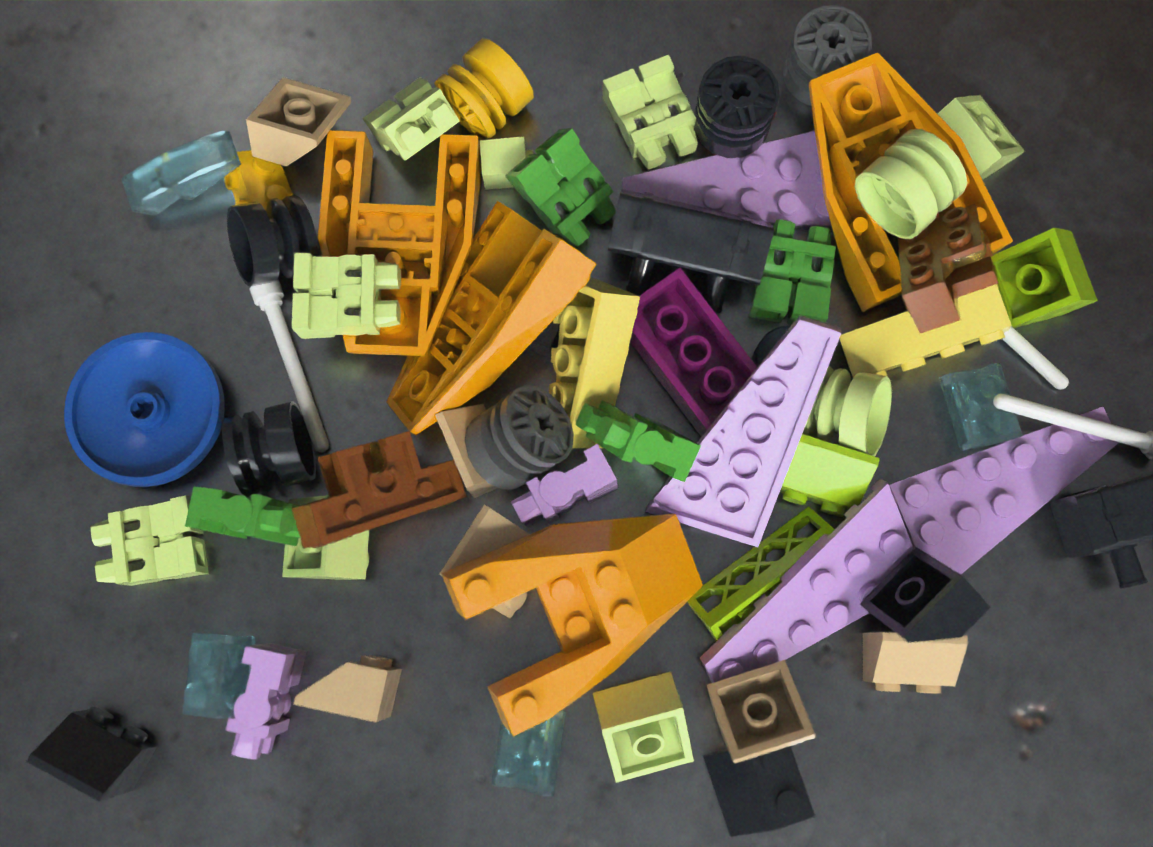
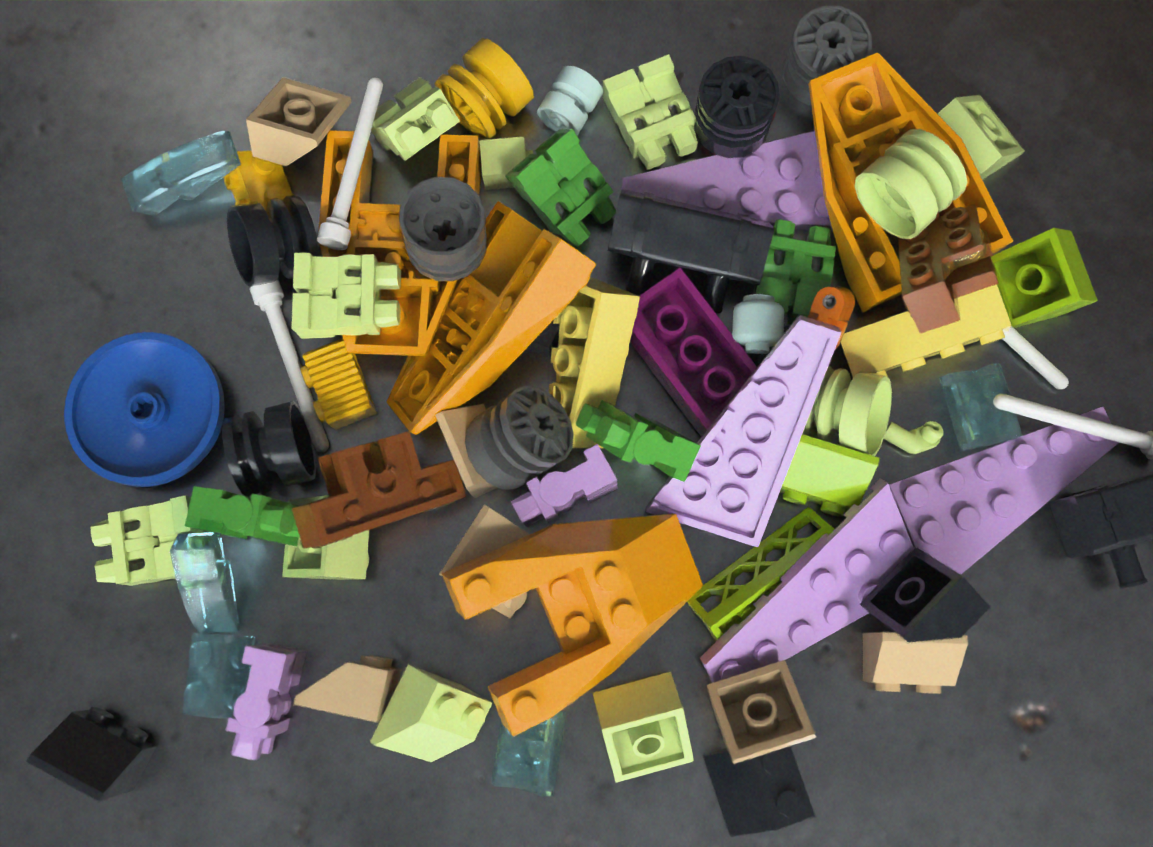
none -> clear light blue slope [170,532,240,633]
none -> yellow brick [300,338,377,430]
none -> white piece [317,78,383,250]
none -> yellowish green slope [370,664,492,762]
none -> dark grey wheel [399,177,487,281]
none -> light aqua wheel [537,65,603,136]
none -> light aqua head [732,294,784,354]
none -> orange piece [808,286,855,349]
none -> yellowish green arm [884,421,944,454]

